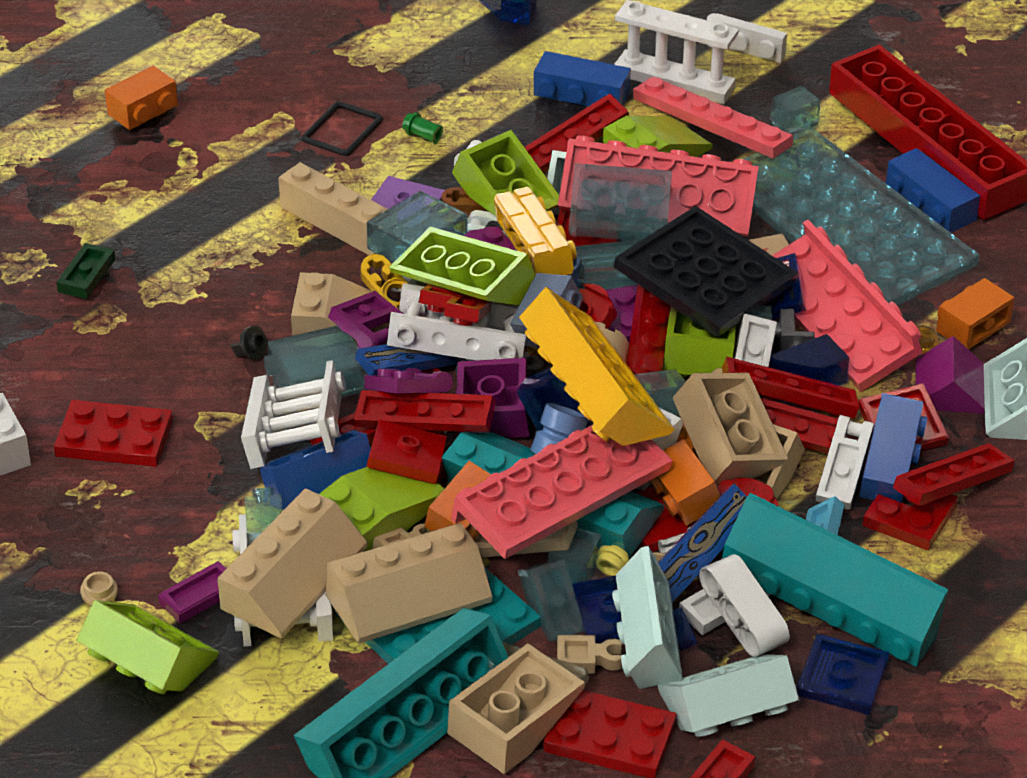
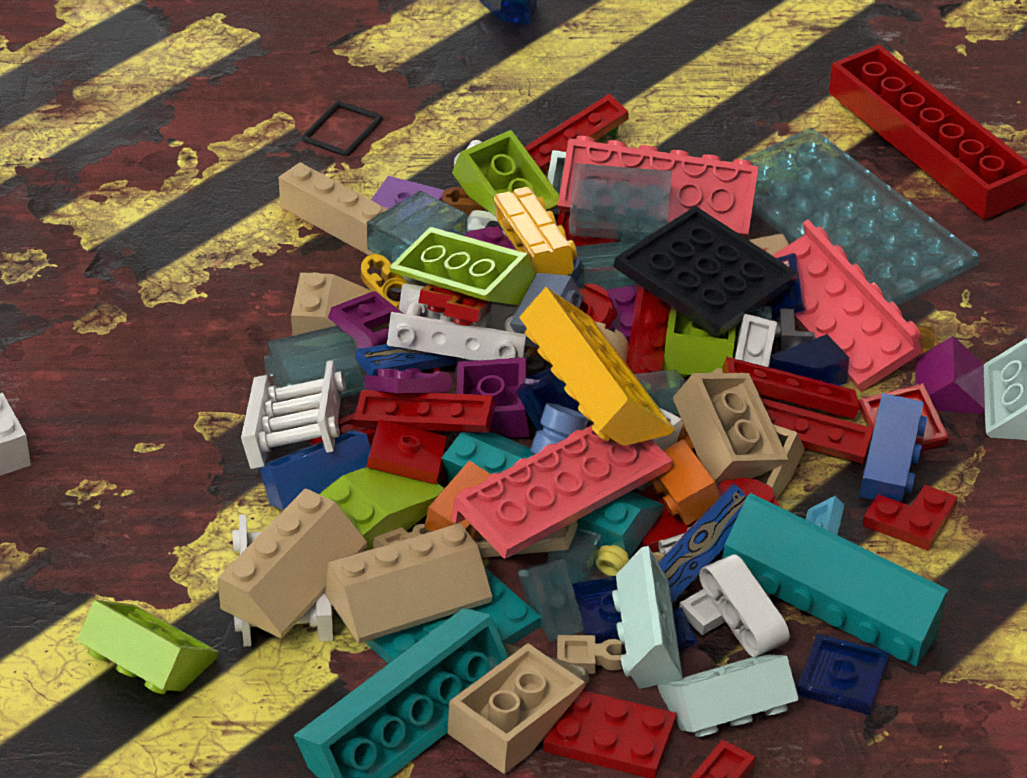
red plate [53,400,173,467] -> none
dark green plate [56,243,115,299] -> none
tan plate [80,572,118,605] -> none
orange brick [105,65,178,130] -> none
magenta tile [158,561,227,624] -> none
pearl dark grey plate [230,326,267,360] -> none
clear light blue brick [245,487,283,534] -> none
green pin [402,112,443,144] -> none
blue brick [534,51,631,107] -> none
lime slope [603,116,712,157] -> none
white fence [614,0,739,104] -> none
coral plate [633,77,793,159] -> none
white plate [706,13,787,63] -> none
clear light blue brick [770,86,820,135] -> none
white plate [816,415,875,510] -> none
blue brick [886,148,980,234] -> none
red plate [893,443,1015,506] -> none
orange brick [936,278,1015,350] -> none

